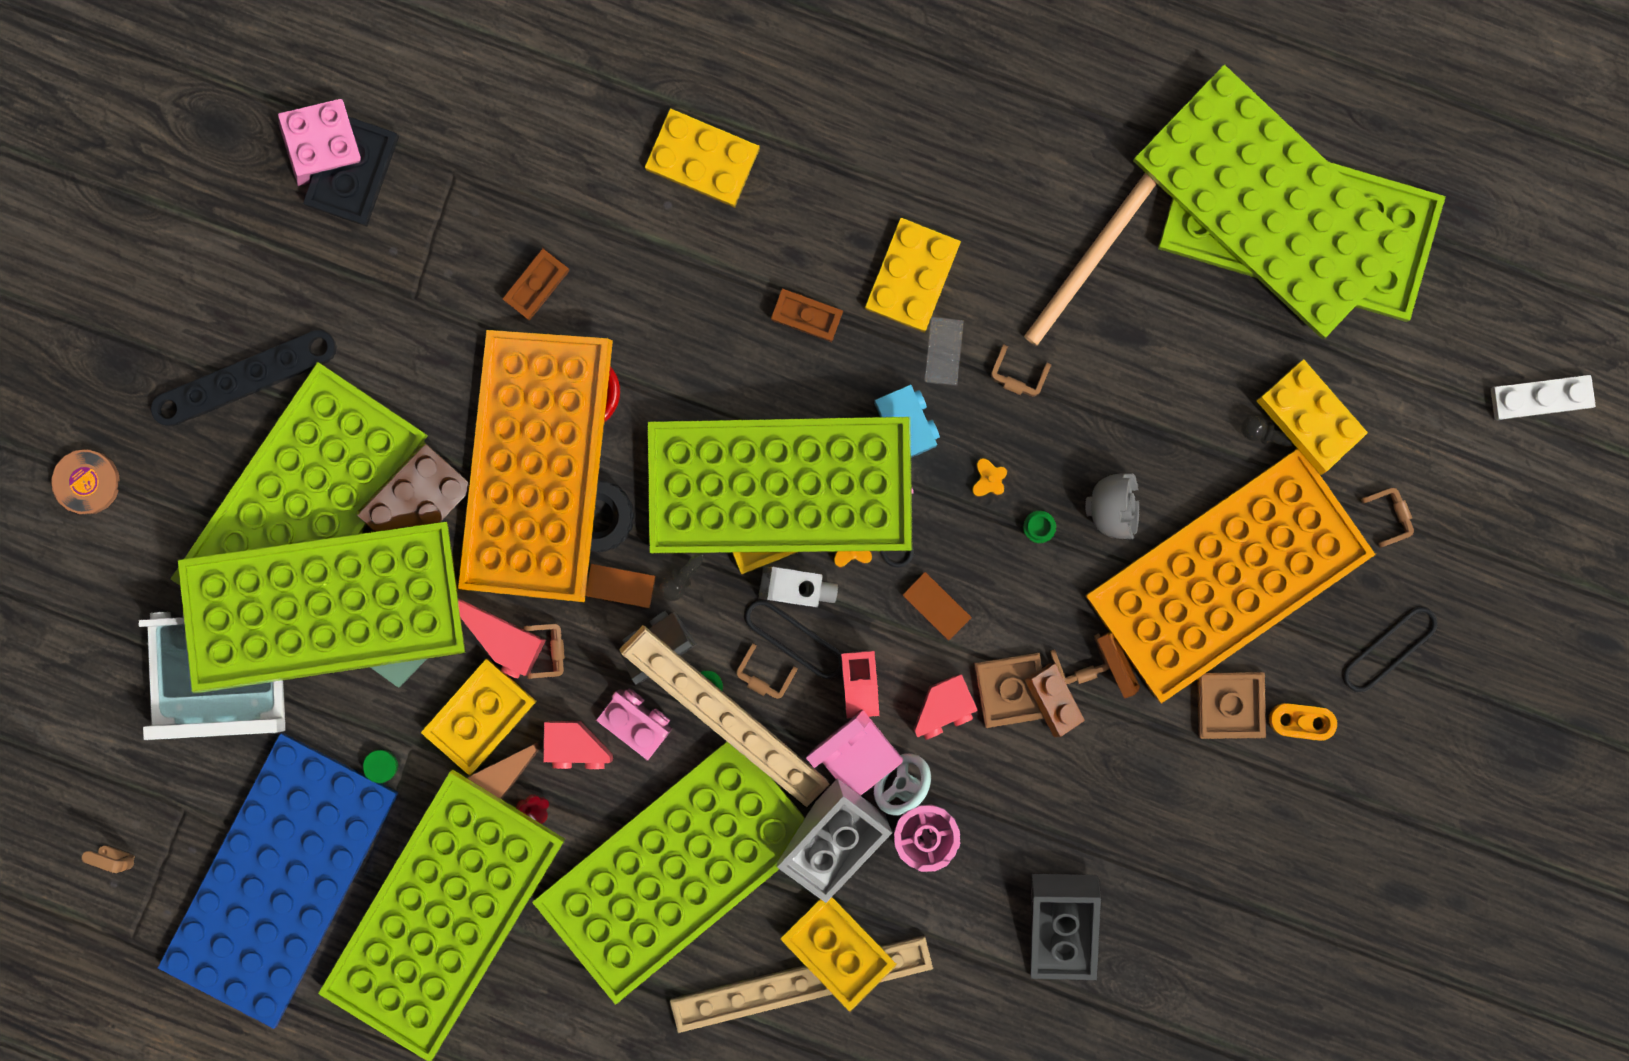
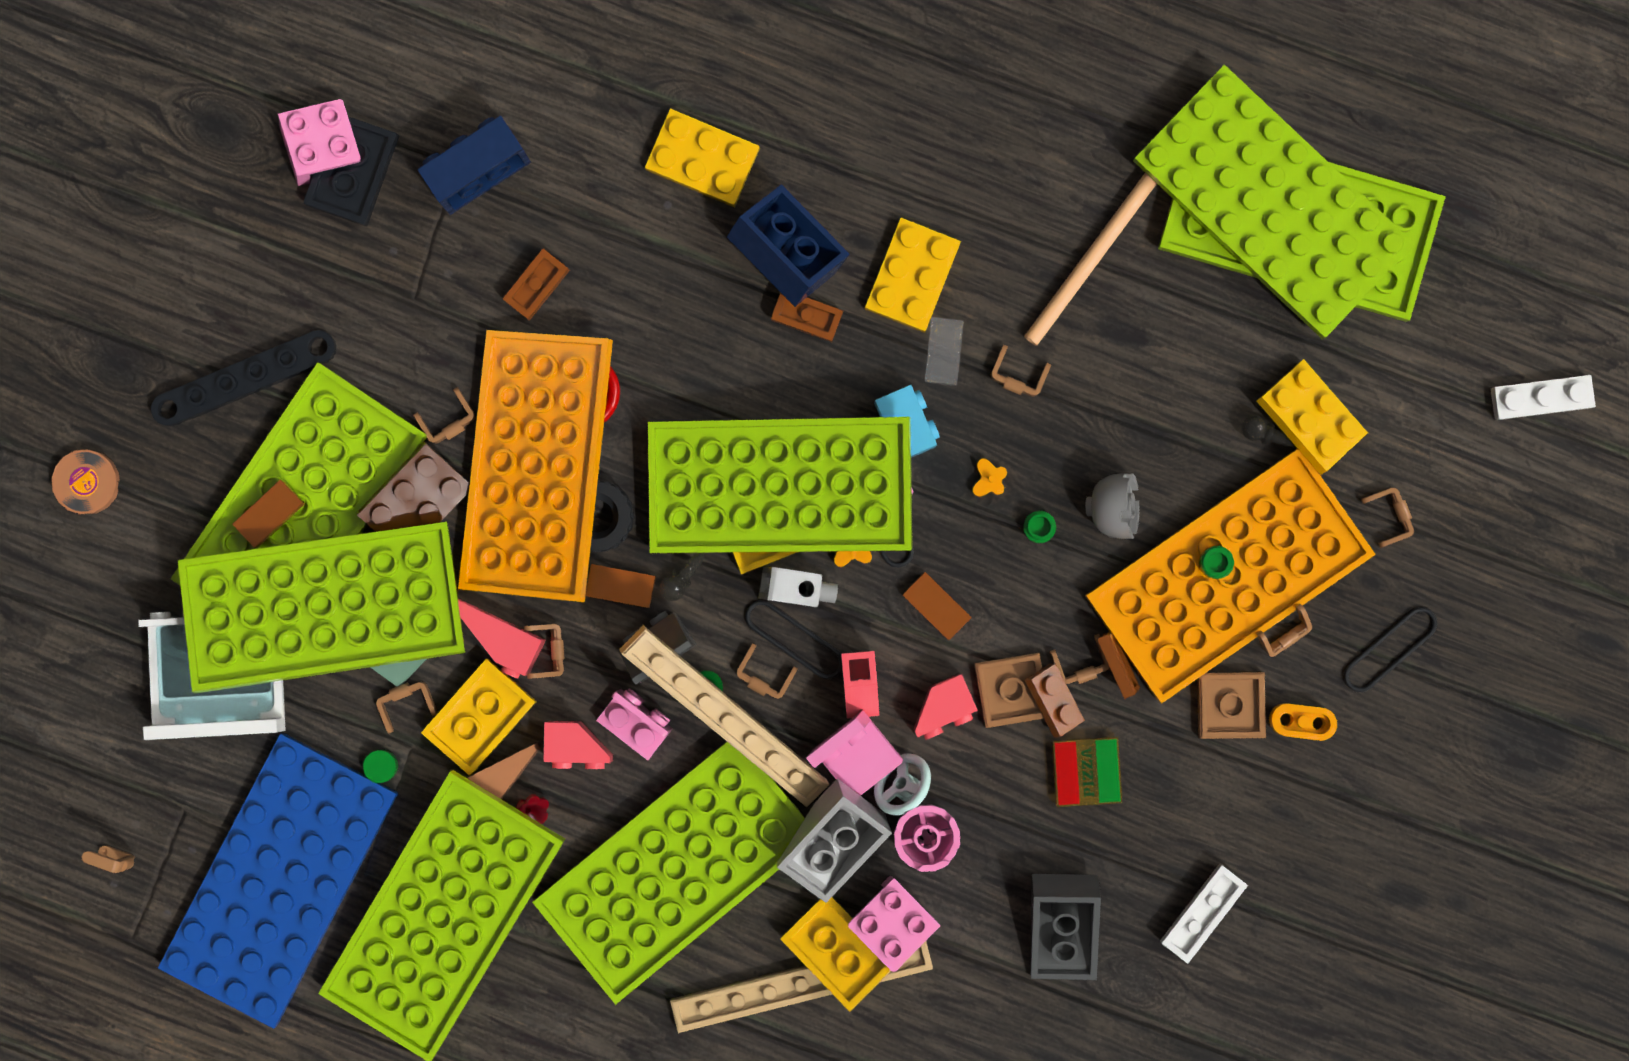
none -> dark orange tile [232,479,305,548]
none -> medium nougat piece [376,682,438,734]
none -> medium nougat piece [414,387,475,444]
none -> dark blue brick [417,115,531,215]
none -> dark blue brick [727,184,850,307]
none -> bright pink bracket [848,876,940,972]
none -> tile [1052,737,1122,807]
none -> white plate [1160,864,1248,964]
none -> green tile [1199,546,1234,579]
none -> medium nougat piece [1256,603,1312,657]

